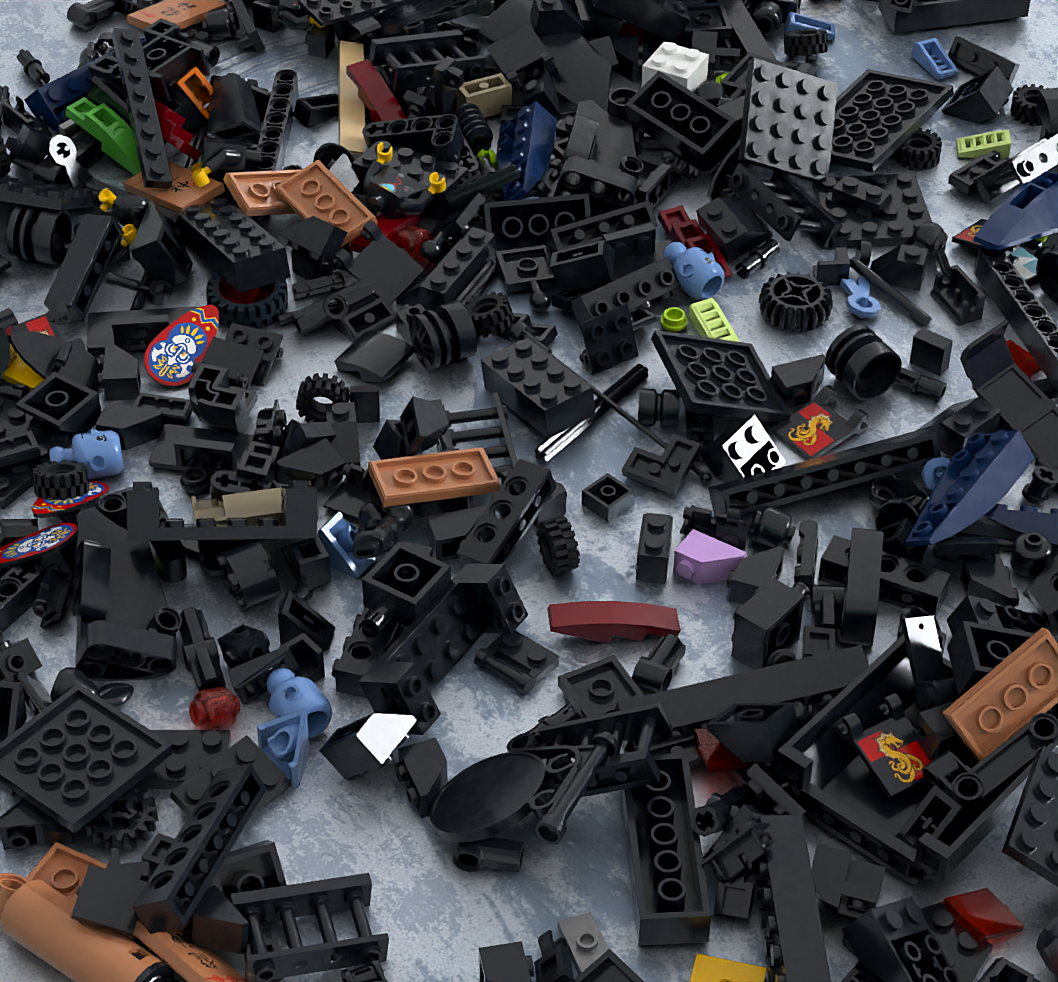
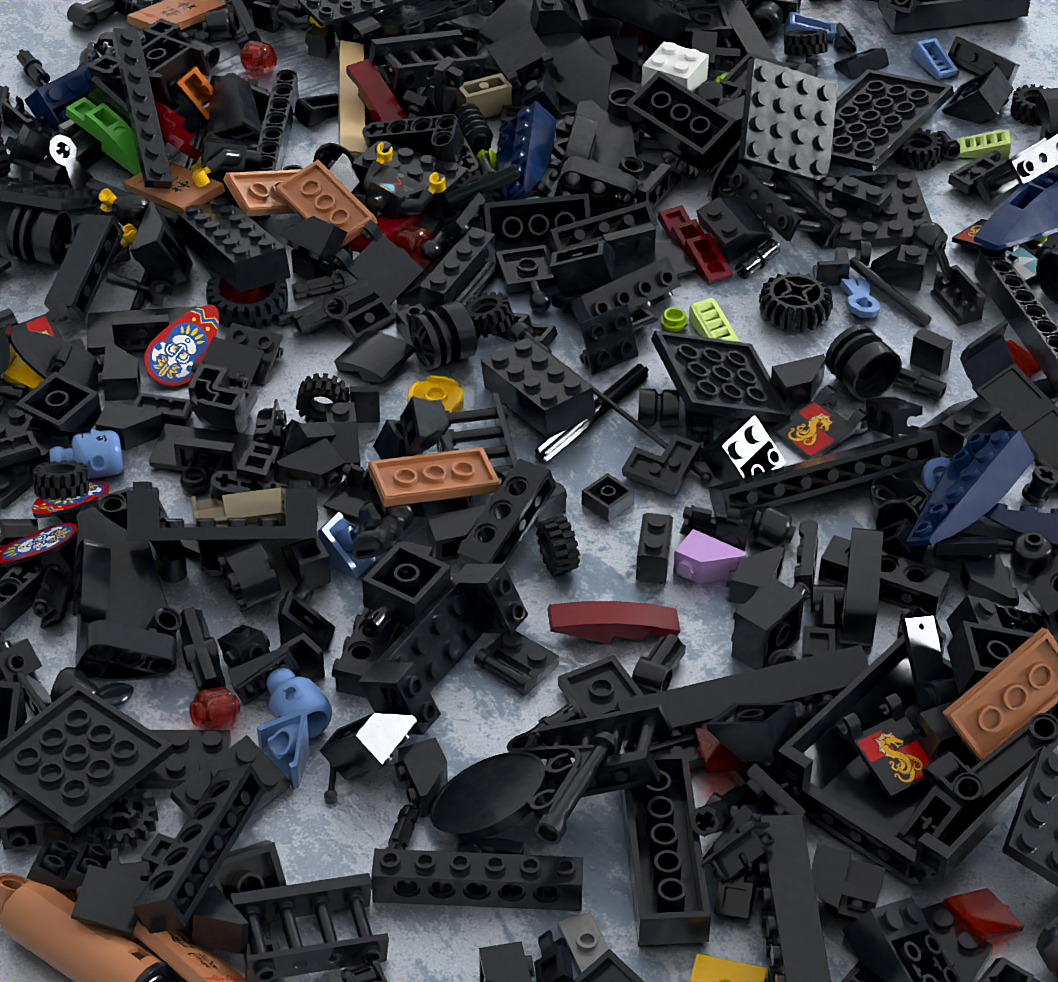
medium blue piece [663,242,725,301] -> none
none -> black slope [26,837,112,891]
none -> clear red head [240,40,277,75]
none -> black hinge [324,764,337,804]
none -> black brick [371,848,583,911]
none -> black axle [386,804,419,850]
none -> yellow tile [407,375,464,413]
none -> black slope [834,22,857,52]
none -> black slope [834,48,889,80]
none -> black hinge [865,396,923,438]
none -> black pin [936,130,960,159]

